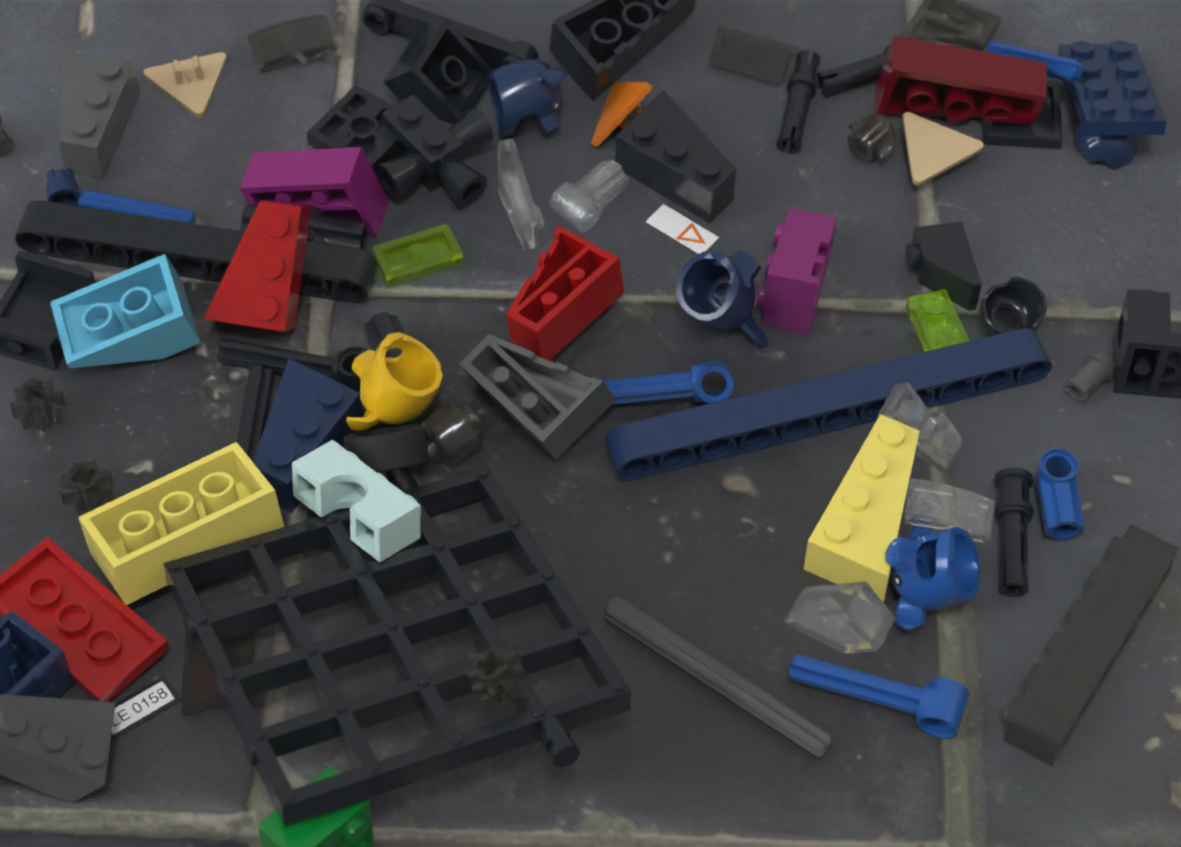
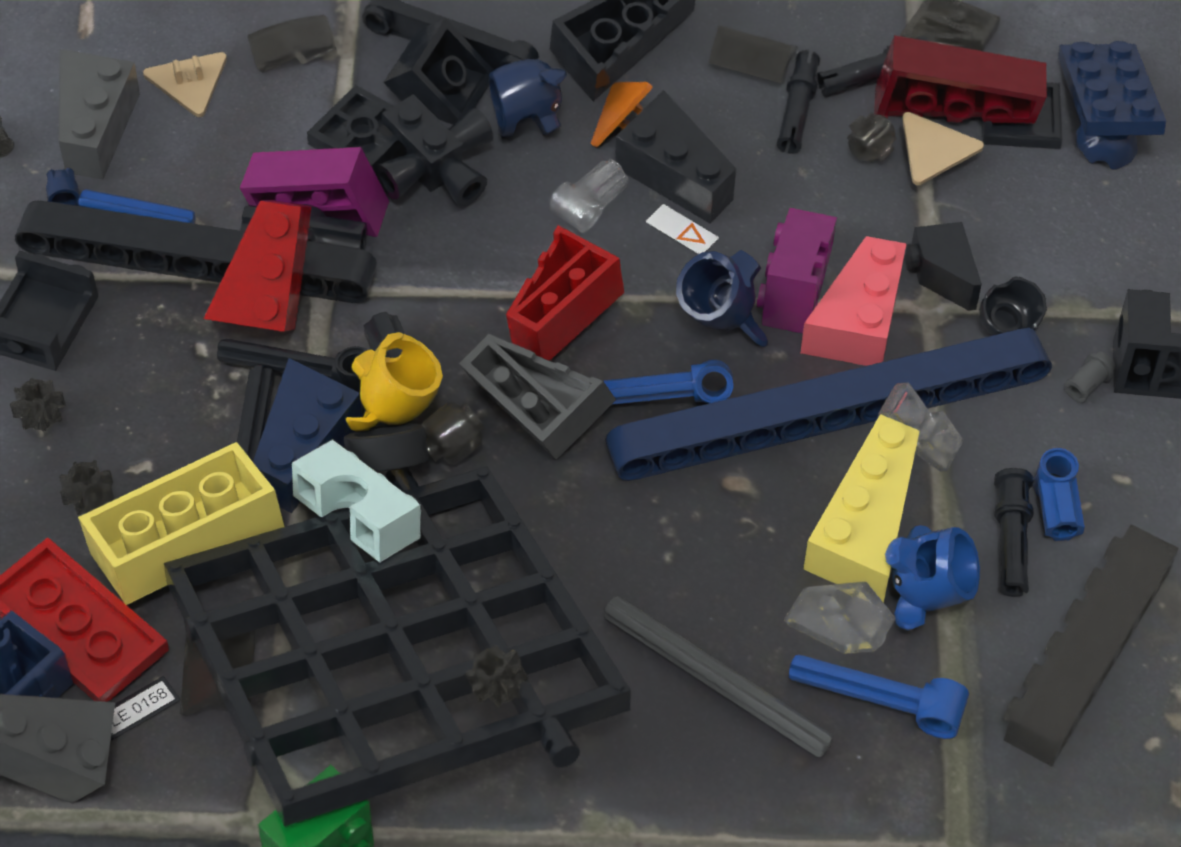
medium azure slope [50,254,201,368] -> none
clear neon green plate [372,223,463,286] -> none
clear wing [497,138,544,251] -> none
clear slope [904,478,995,544] -> none
clear neon green plate [905,289,970,352] -> none
blue axle [986,41,1084,83] -> none
none -> coral wedge [800,236,906,366]

